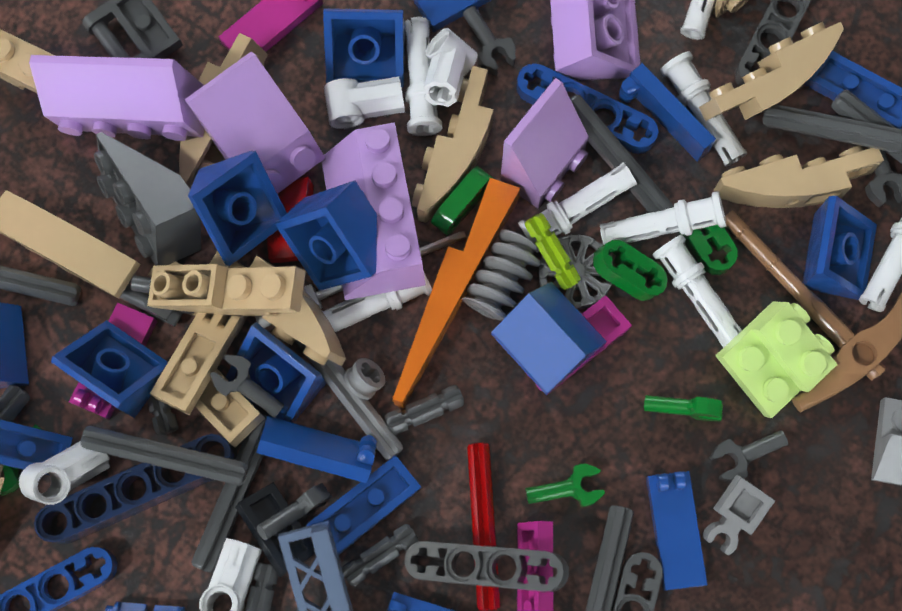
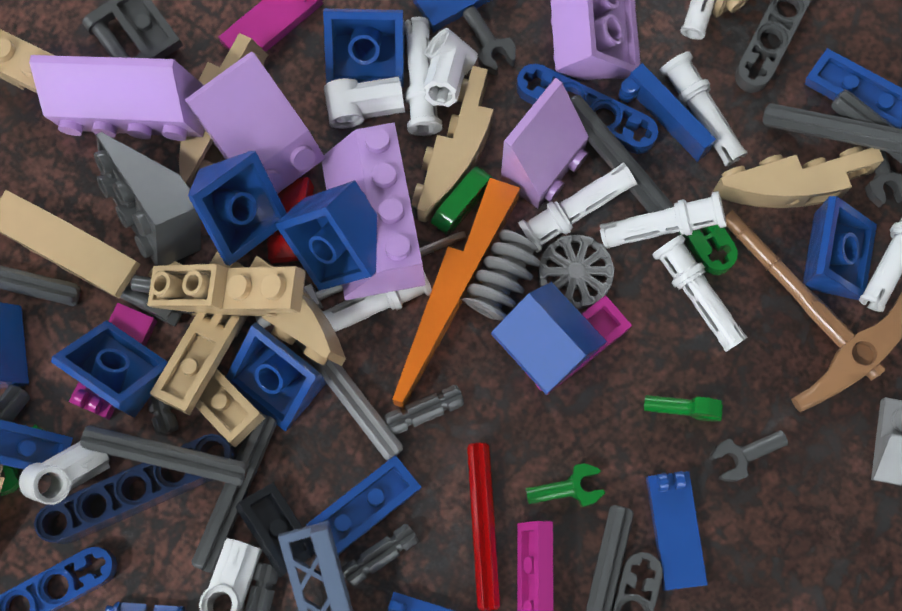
dark grey bar [210,355,284,418] -> none
blue hinge [256,416,377,483] -> none
dark grey bar [257,483,332,540] -> none
light grey bush [344,358,386,400] -> none
dark grey beam [405,541,569,592] -> none
lime axle [525,213,581,290] -> none
green beam [593,240,668,301] -> none
tan slope [699,22,844,121] -> none
light grey plate [702,475,775,556] -> none
yellowish green plate [715,301,837,418] -> none

